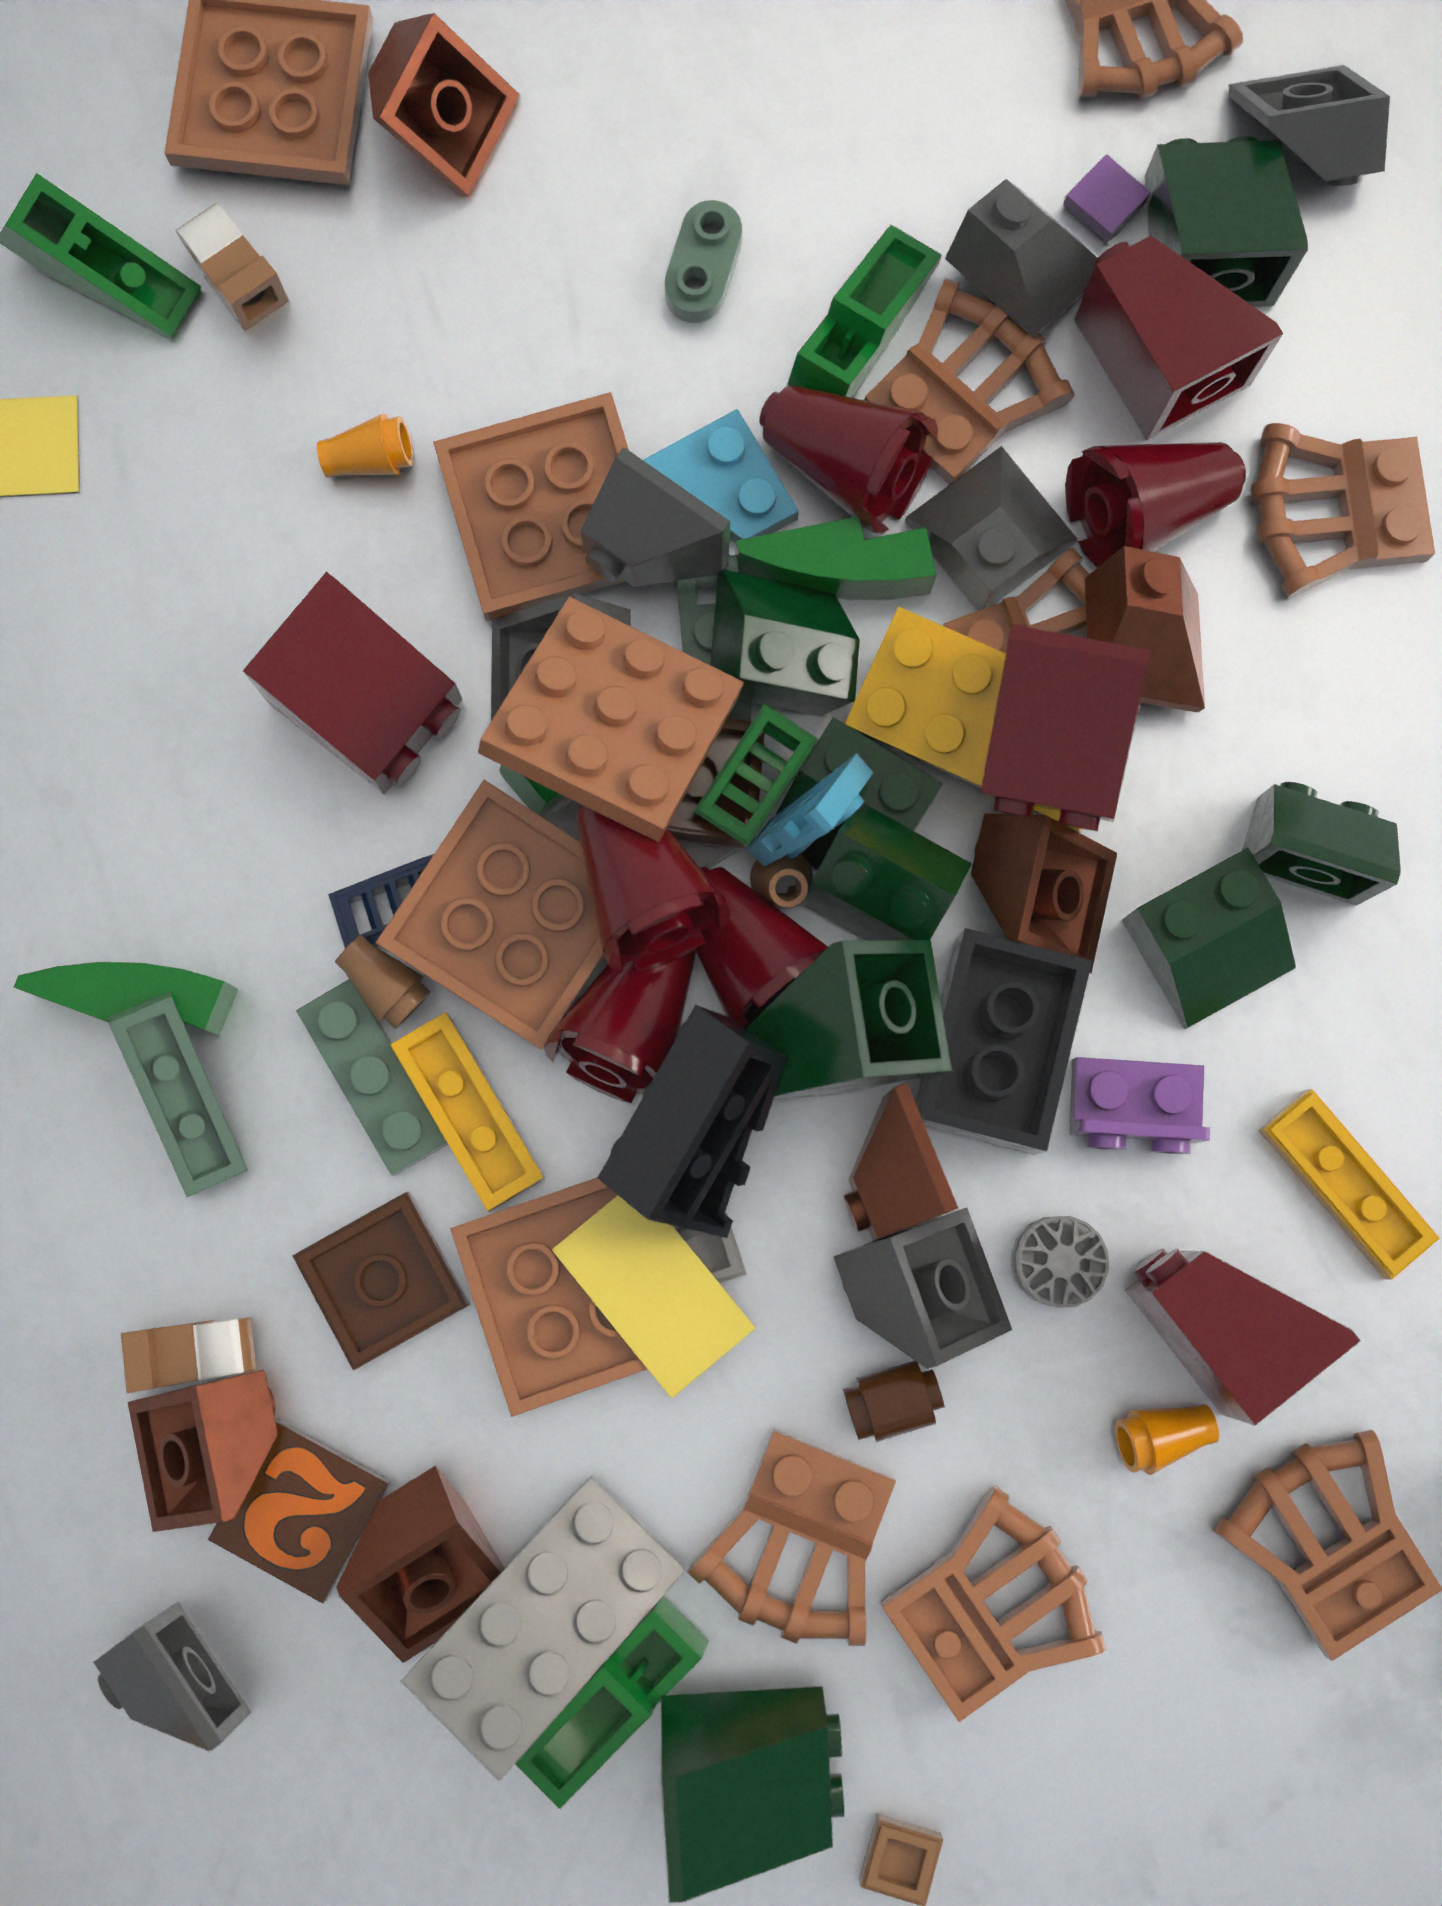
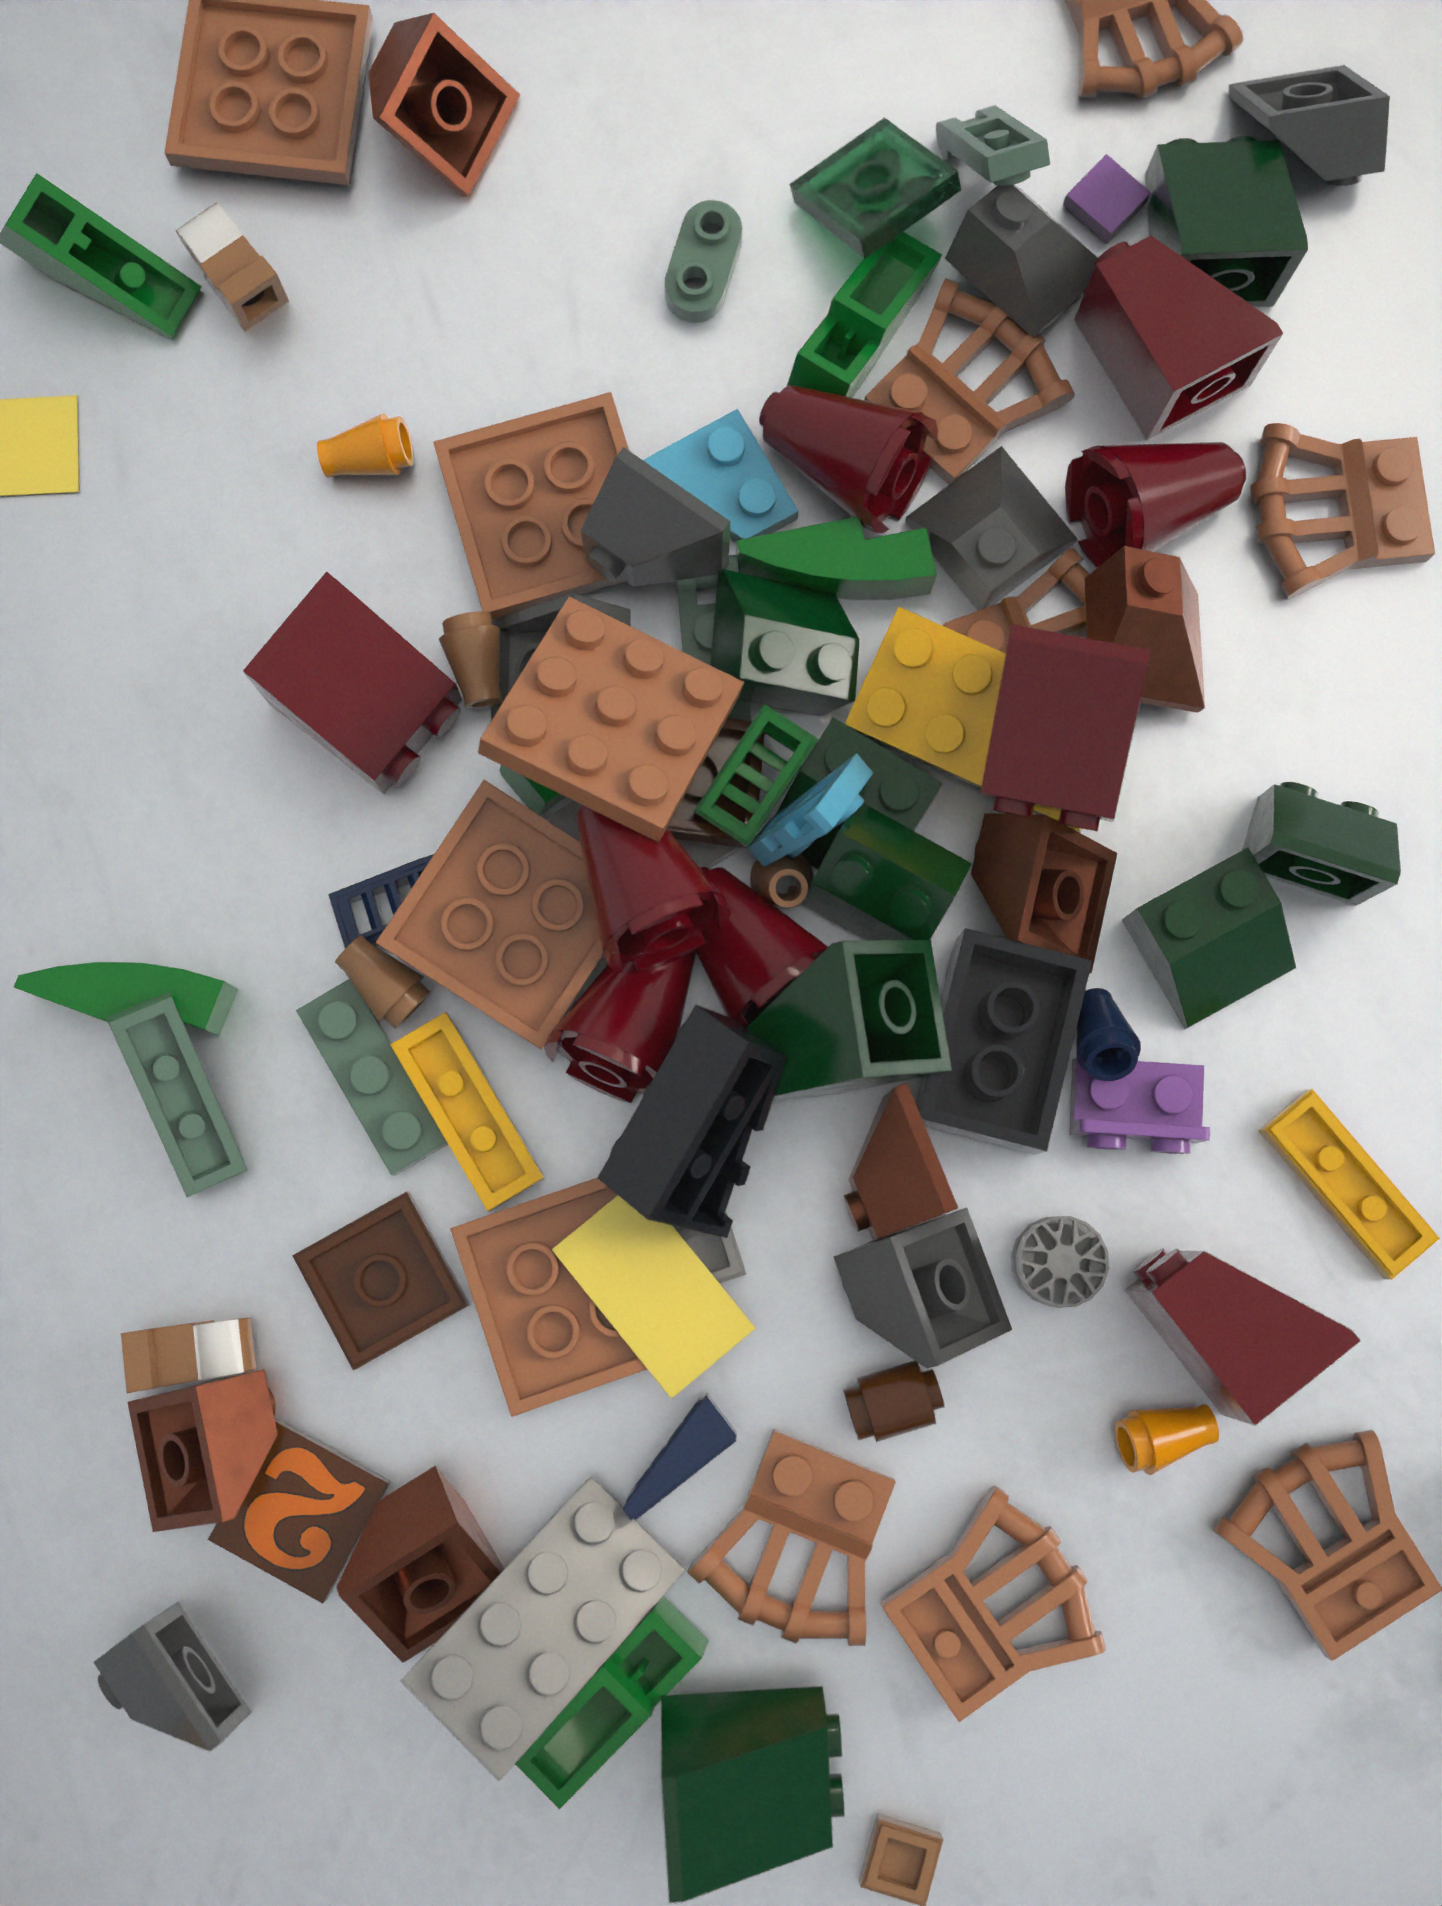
none -> medium nougat cone [439,611,502,709]
none -> dark blue slope [623,1392,737,1520]
none -> clear green plate [789,117,961,259]
none -> sand green plate [936,105,1050,186]
none -> dark blue cone [1076,988,1141,1081]

